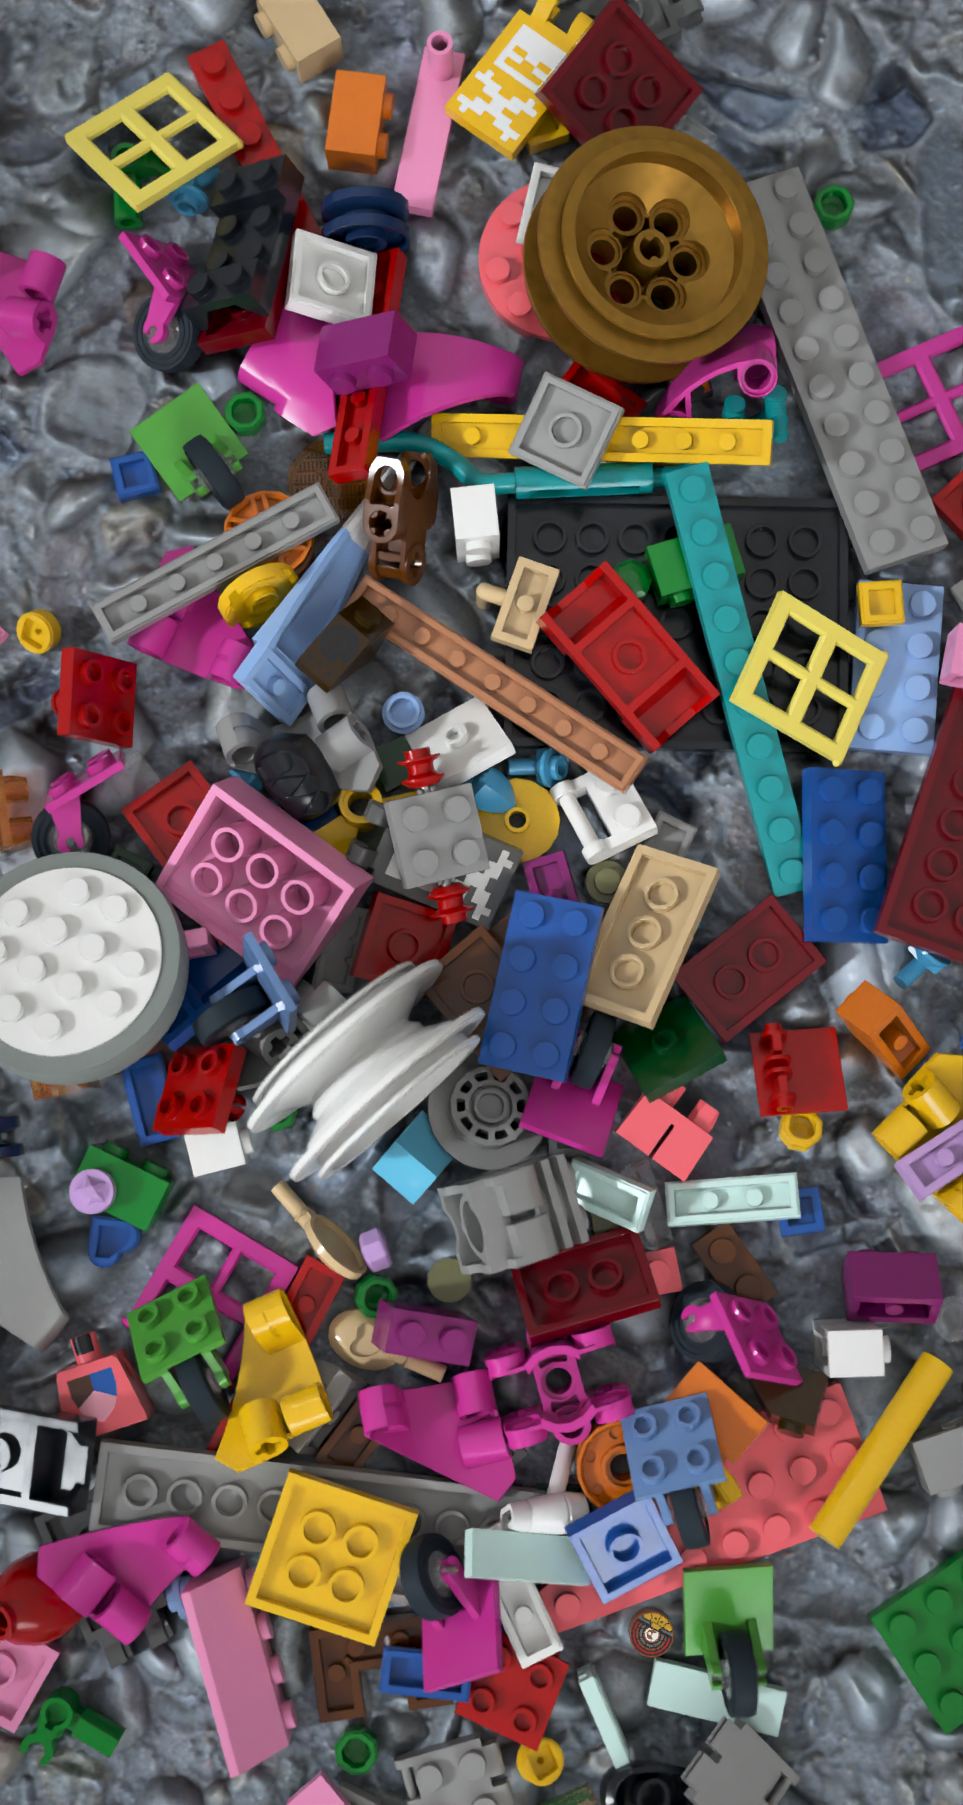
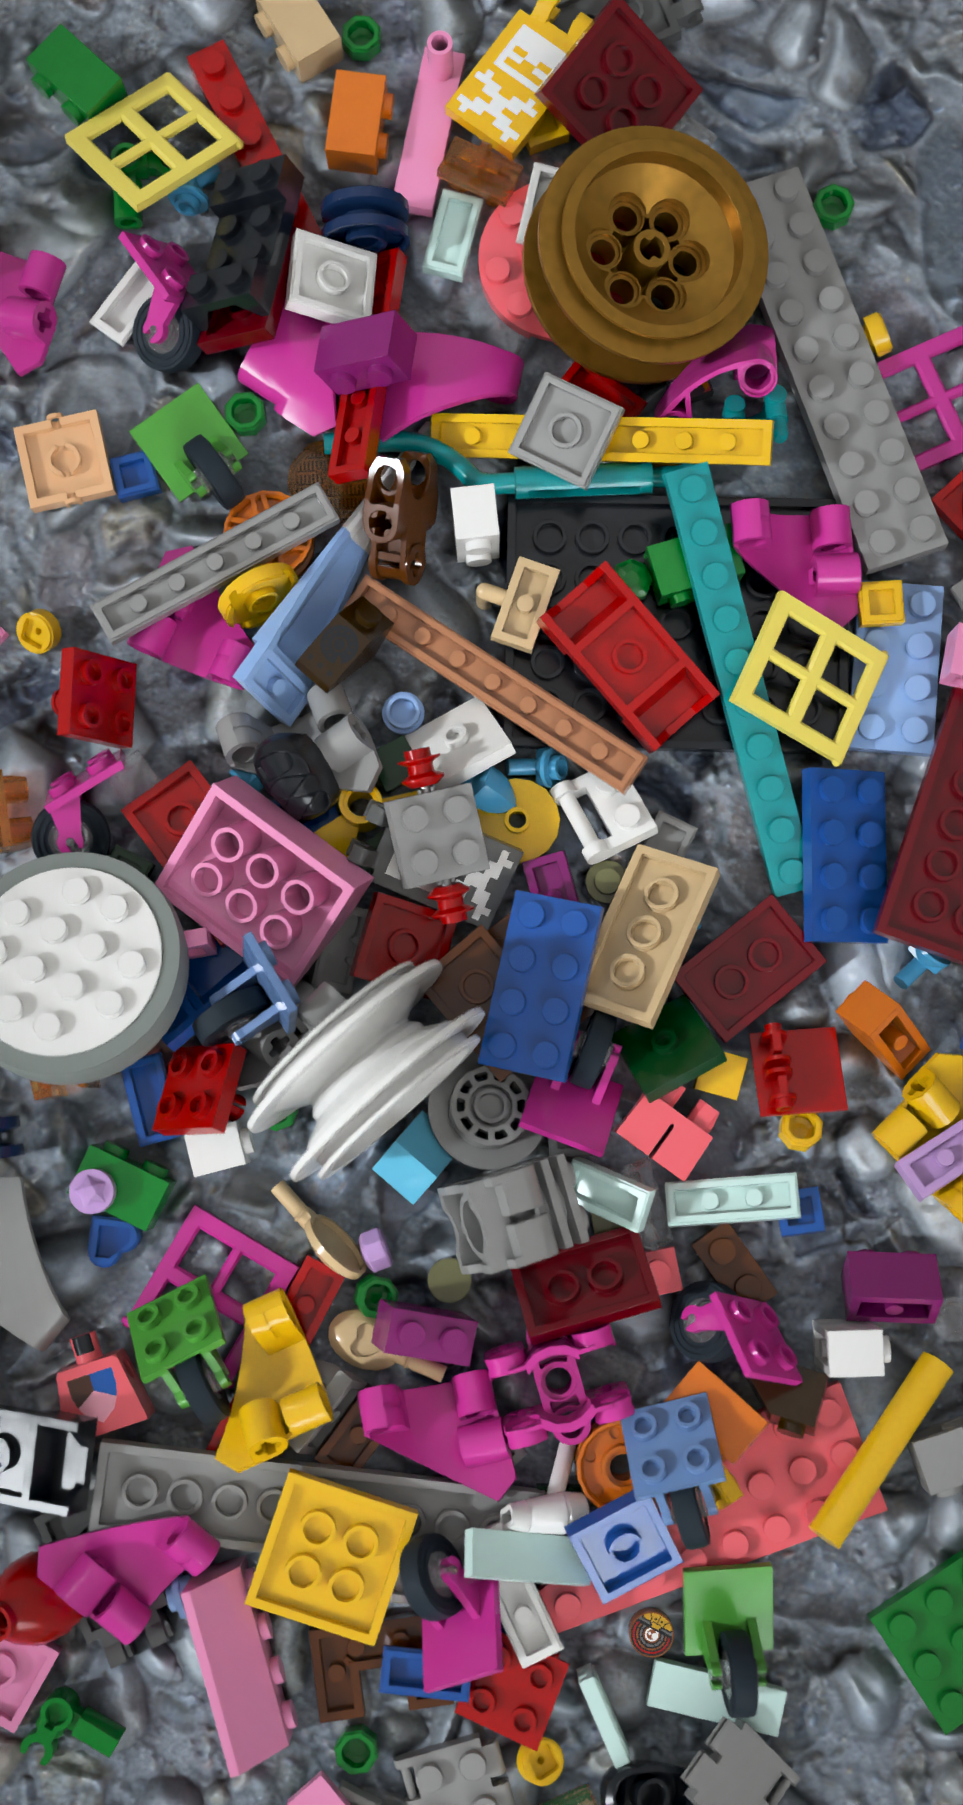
none -> light nougat plate [13,409,117,513]
none -> green brick [26,23,128,126]
none -> white tile [89,261,154,347]
none -> green tile [341,15,382,62]
none -> light aqua tile [422,189,483,283]
none -> clear orange hips [437,136,524,208]
none -> yellow tile [693,1052,748,1101]
none -> dark pink panel [730,498,862,627]
none -> yellow tile [863,311,893,358]

